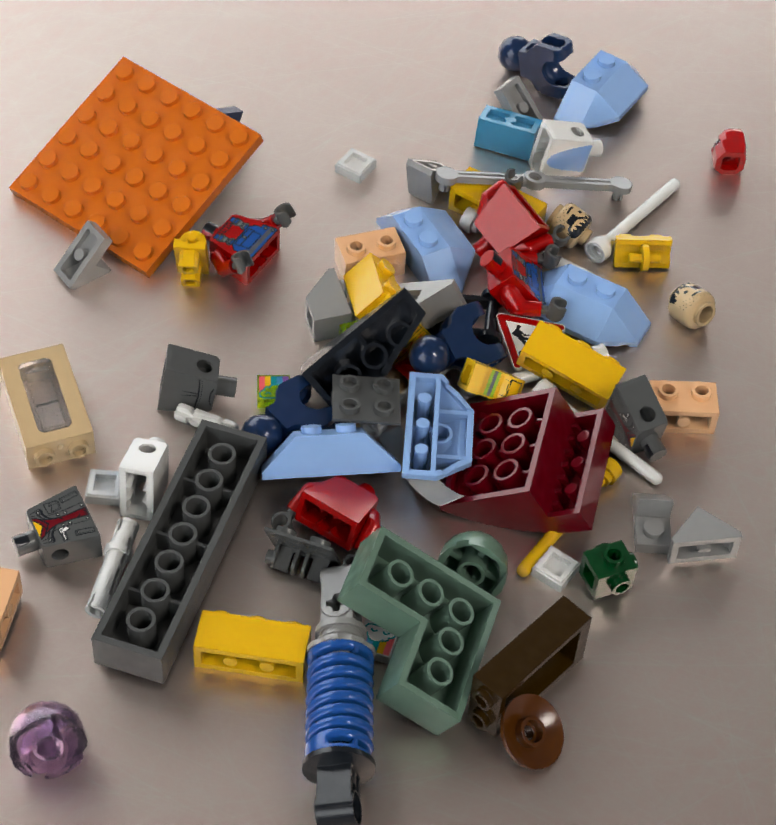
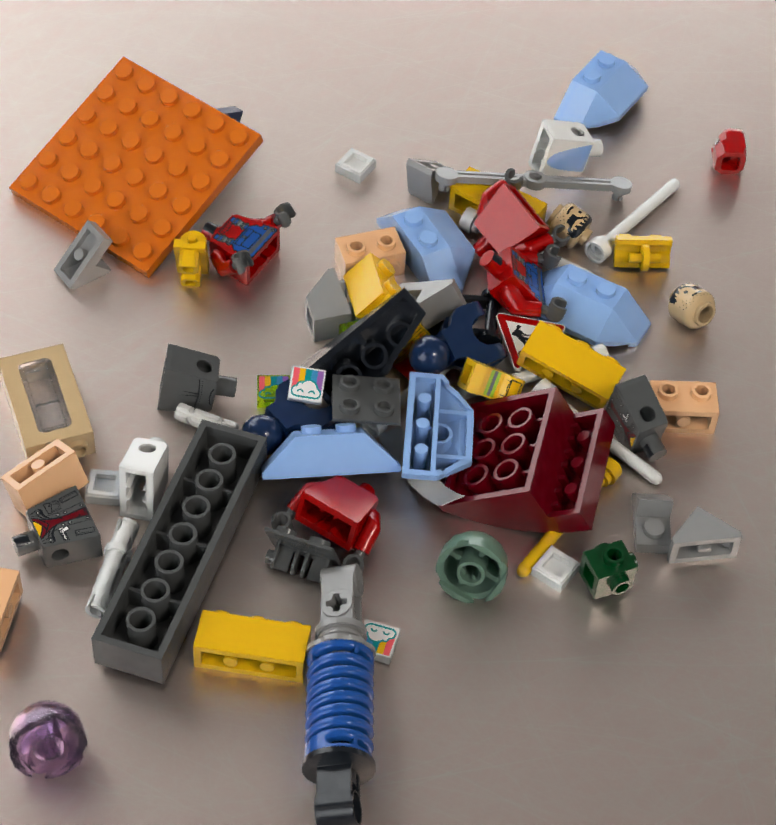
sand green brick [337,526,501,736] -> none
dark brown piece [467,595,592,738] -> none
dark azure hinge [474,105,542,161] -> none
light grey slope [494,75,543,120] -> none
dark blue piece [498,33,575,99] -> none
reddish brown dish [500,694,564,770] -> none
none -> light nougat brick [0,439,89,516]
none -> tile [287,365,326,405]

